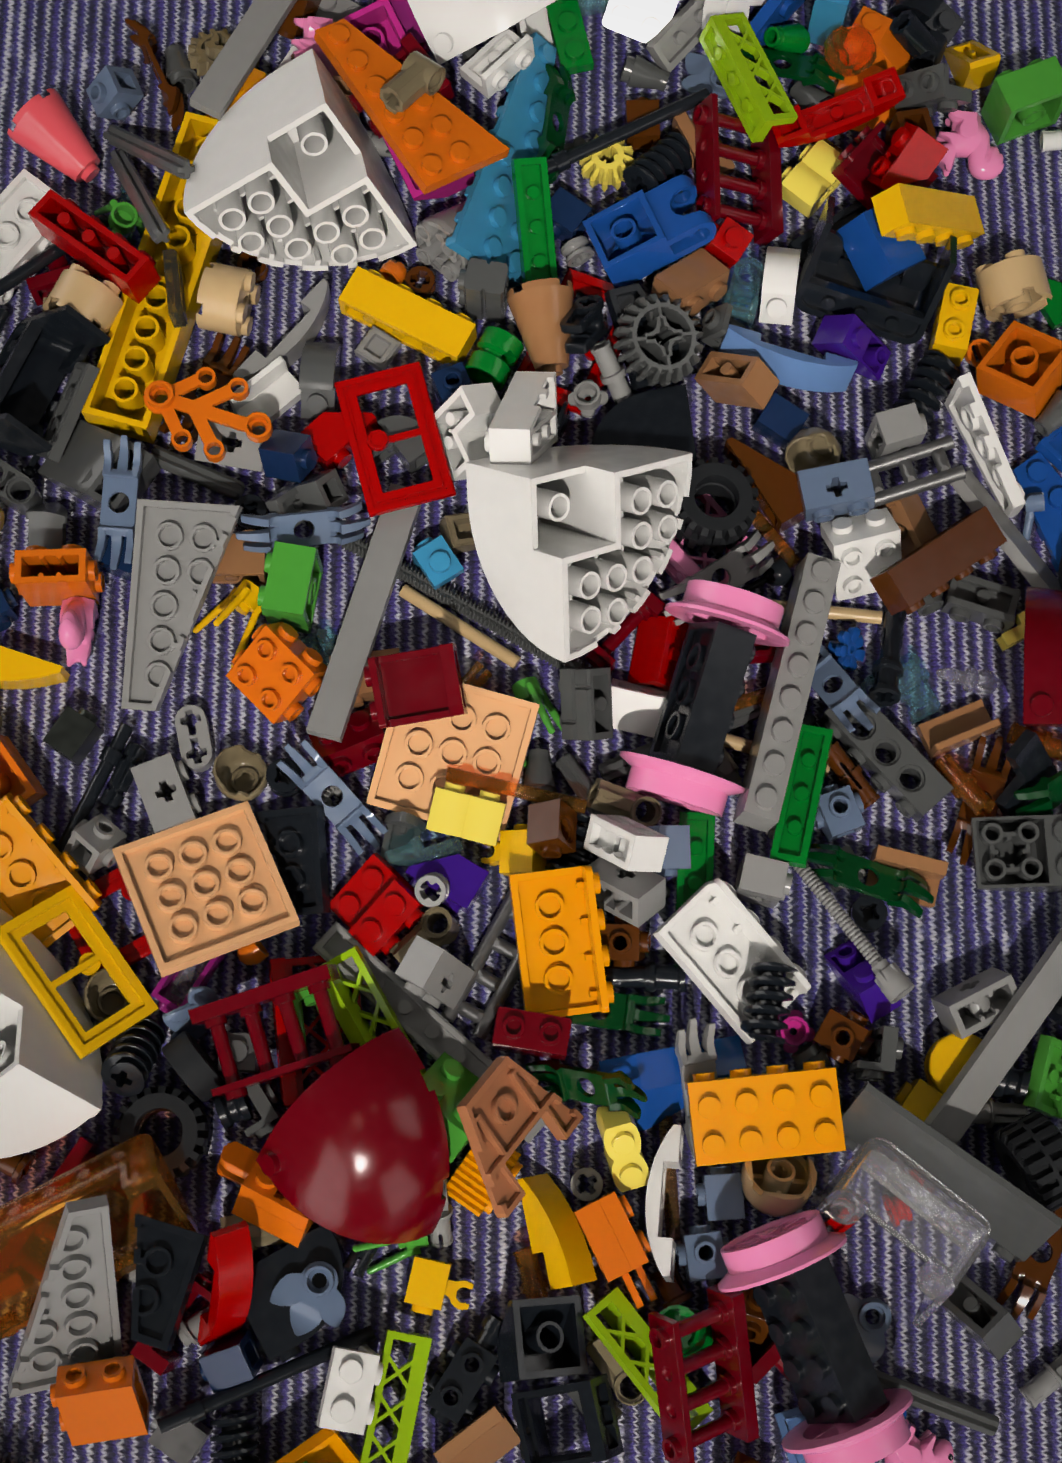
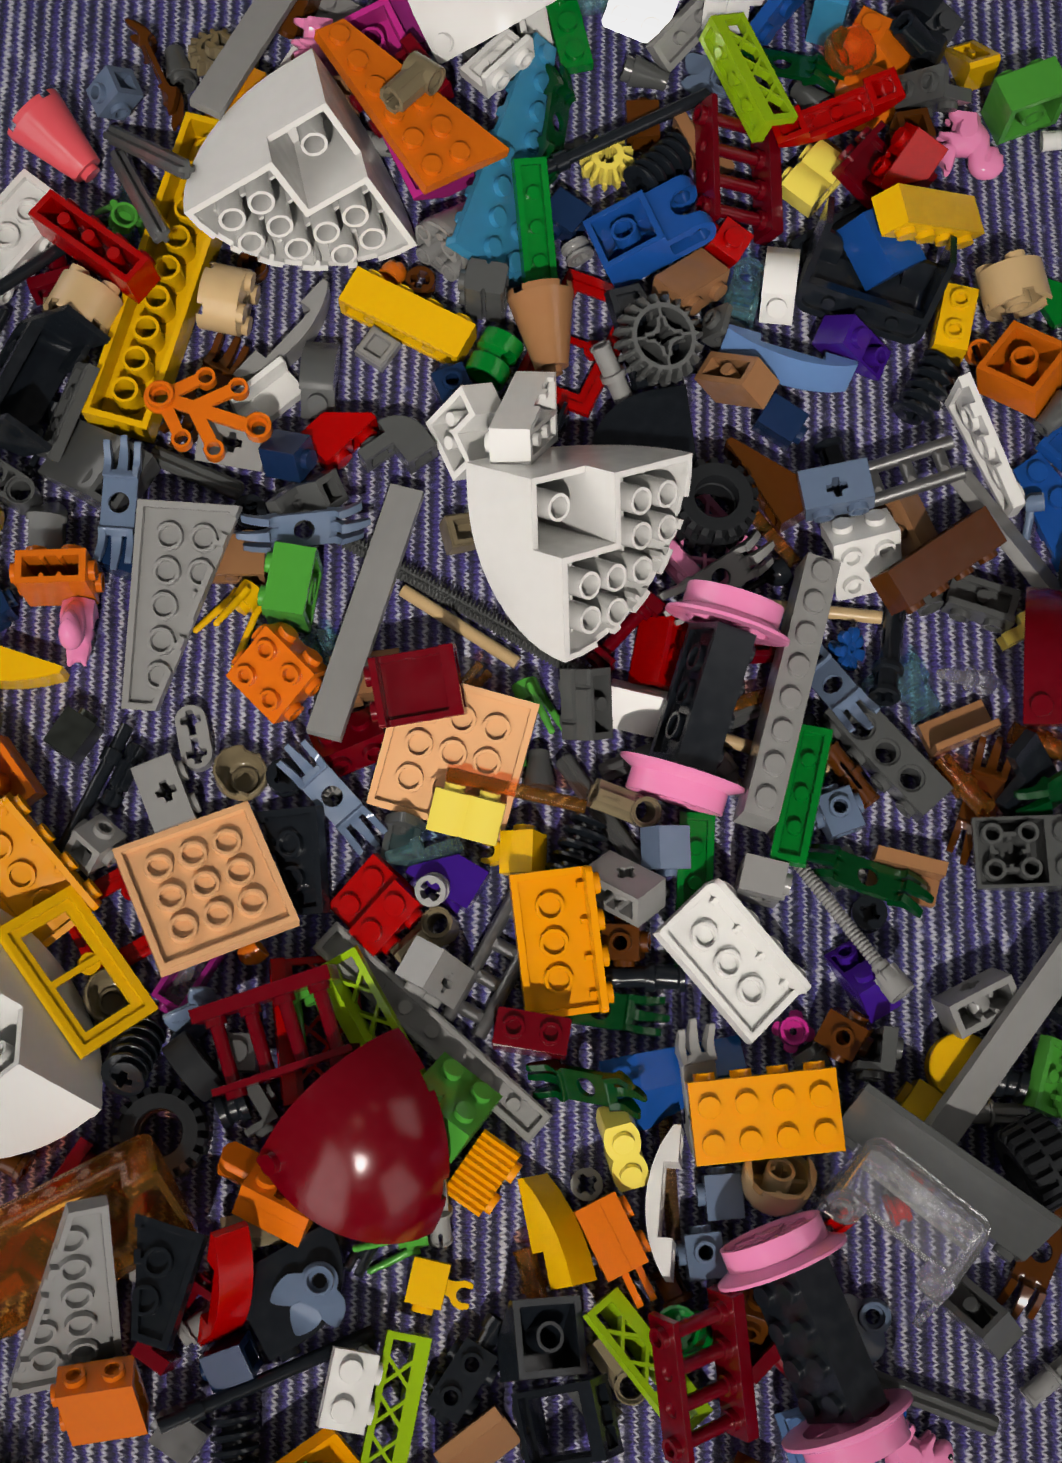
clear smoke tile [162,249,188,328] -> none
red door [334,361,456,517] -> none
dark azure bracket [412,535,464,590] -> none
nougat wing [456,1056,584,1218] -> none
reddish brown brick [526,799,577,859] -> none
black piece [560,295,609,354] -> none
light grey plate [568,379,609,418] -> none
white brick [583,814,669,872] -> none
black piece [740,962,798,1044] -> none
green cone [764,23,810,55] -> none
dark tan hair [784,427,841,473] -> none
light grey brick [864,402,928,460] -> none

